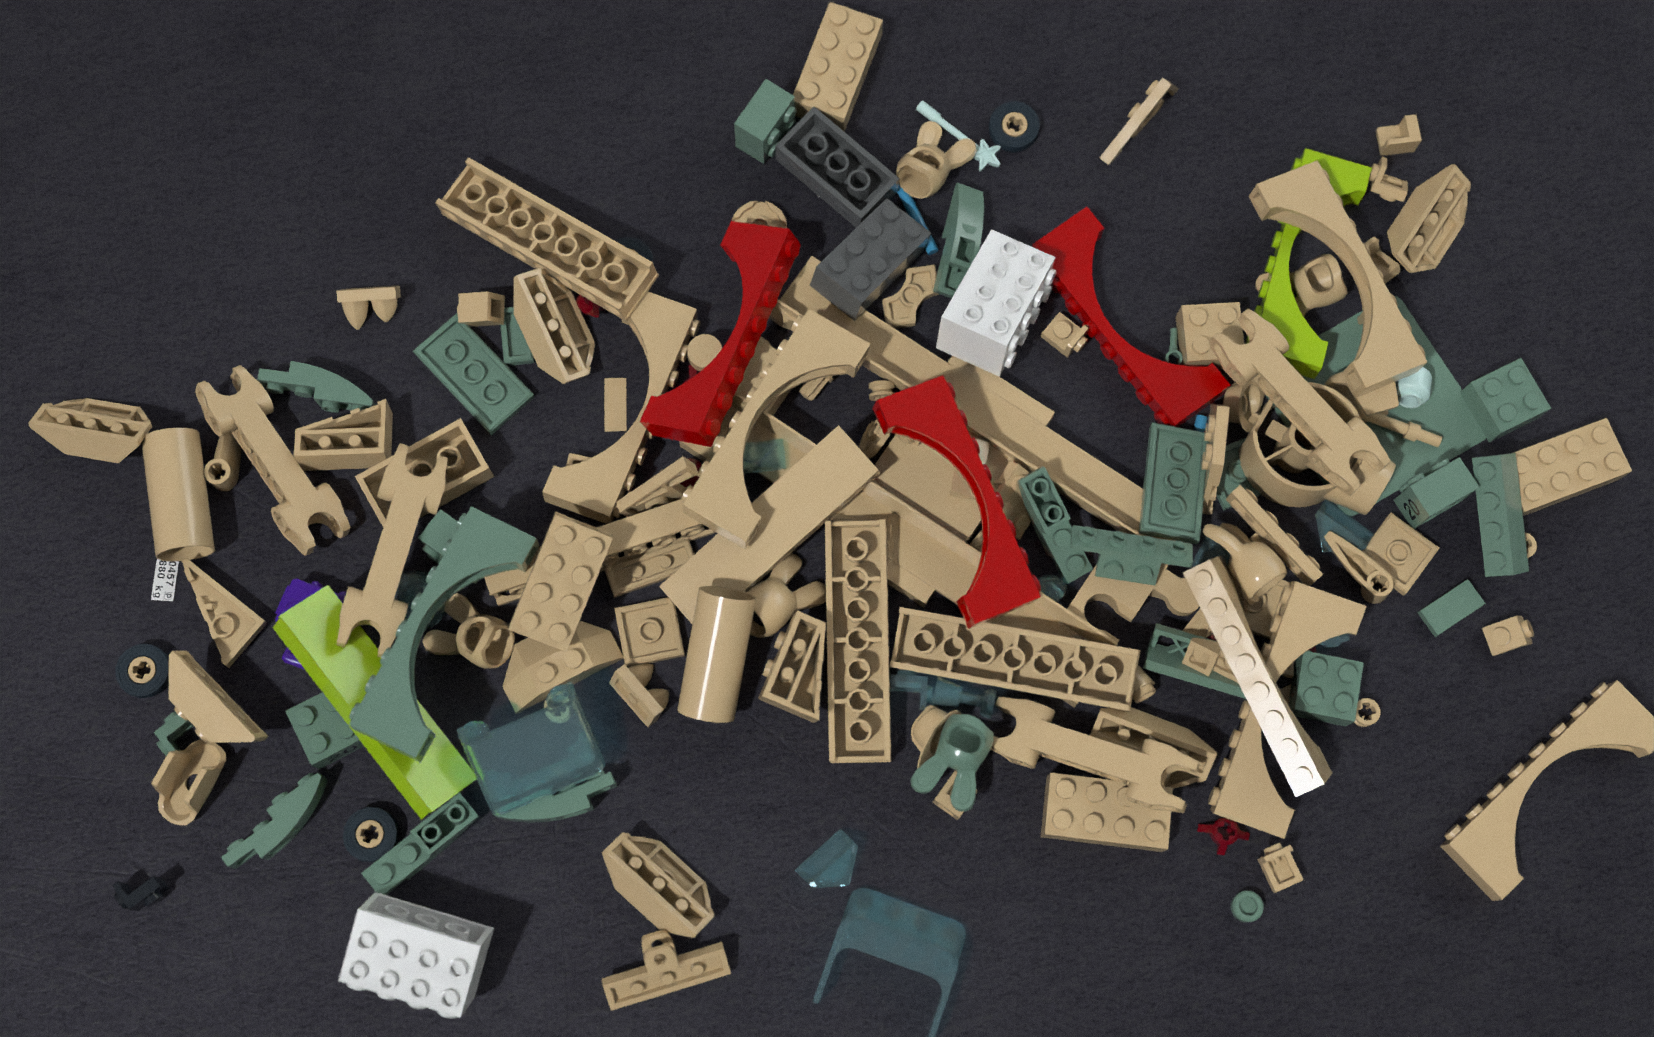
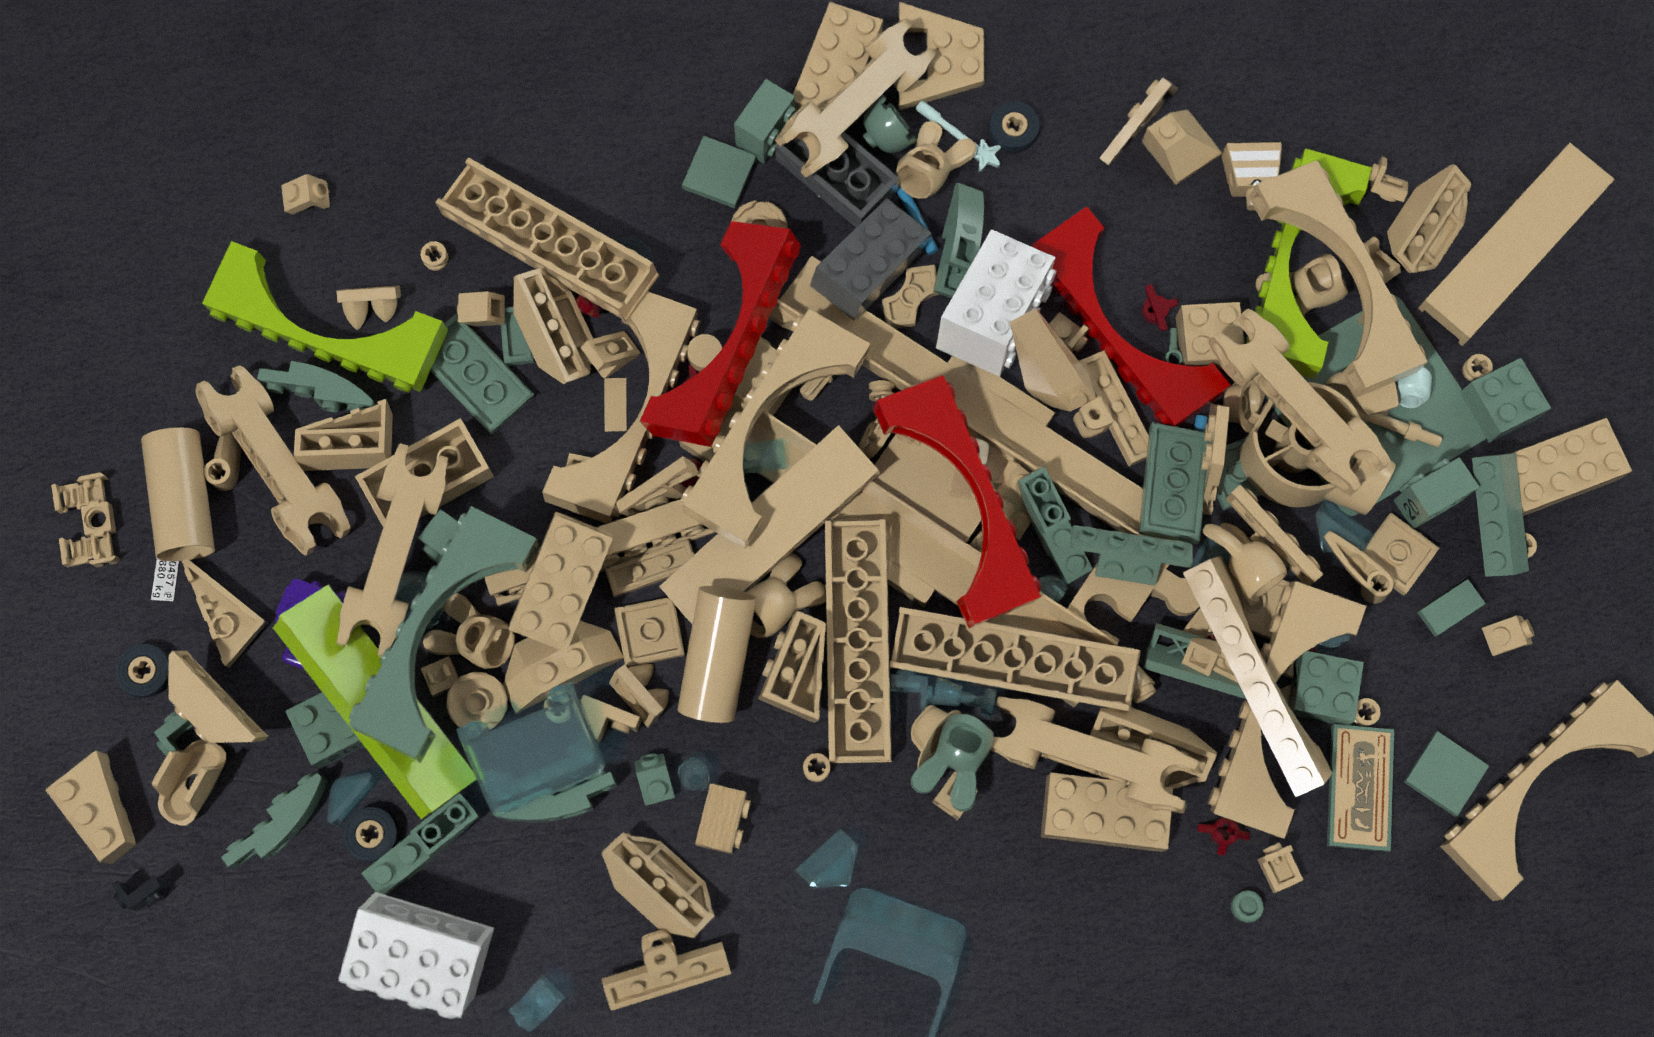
tan wedge [28,398,152,463] -> none
tan panel [1376,114,1422,156] -> none
none -> tan wedge [46,750,137,864]
none -> tan piece [51,473,120,568]
none -> lime arch [202,241,449,393]
none -> tan bracket [281,174,330,214]
none -> clear light blue slope [327,772,379,827]
none -> tan bush [421,242,449,271]
none -> tan tile [421,656,459,697]
none -> tan tile [447,672,507,732]
none -> clear light blue bracket [509,976,565,1032]
none -> tan slope [581,331,640,378]
none -> tan slope [581,695,642,743]
none -> sand green bracket [634,753,675,806]
none -> clear light blue piece [678,757,710,791]
none -> sand green tile [682,136,756,208]
none -> tan brick [695,783,751,854]
none -> tan piece [775,17,935,178]
none -> tan bush [803,753,830,782]
none -> sand green cylinder [863,95,917,153]
none -> tan wing [899,2,984,110]
none -> tan wedge [1010,308,1096,412]
none -> tan plate [1073,351,1149,466]
none -> tan slope [1142,110,1222,185]
none -> dark red piece [1142,284,1178,331]
none -> tan torso [1222,142,1282,210]
none -> tile [1327,724,1394,852]
none -> sand green tile [1403,731,1489,817]
none -> tan tile [1418,143,1615,346]
none -> tan bush [1462,354,1493,382]

